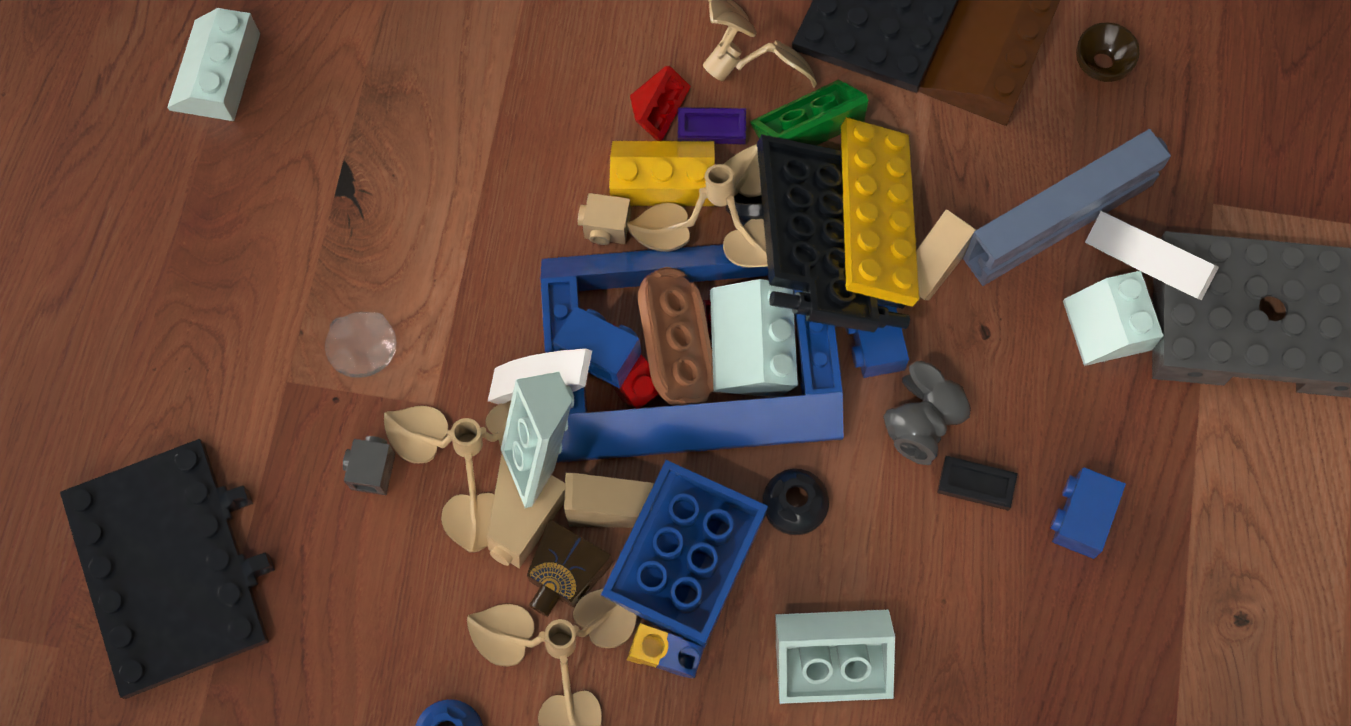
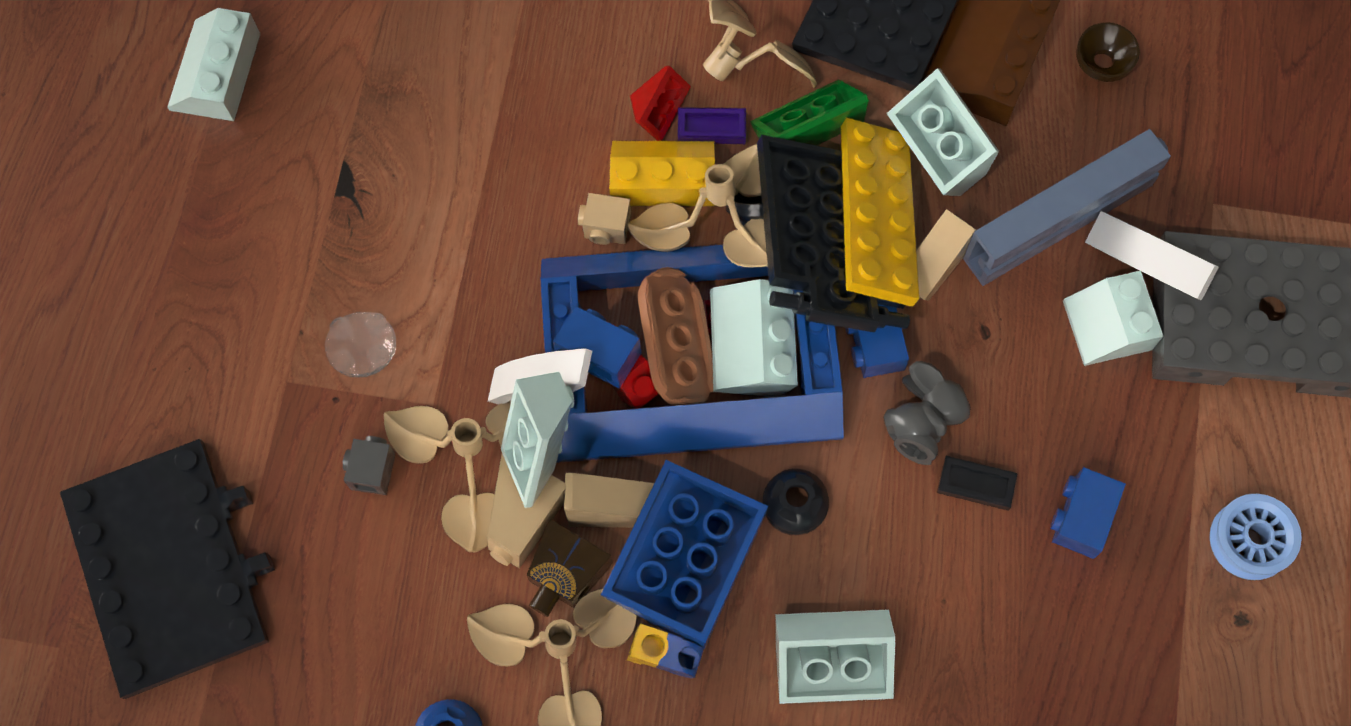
none -> light aqua slope [886,68,999,196]
none -> light blue wheel [1210,494,1302,580]

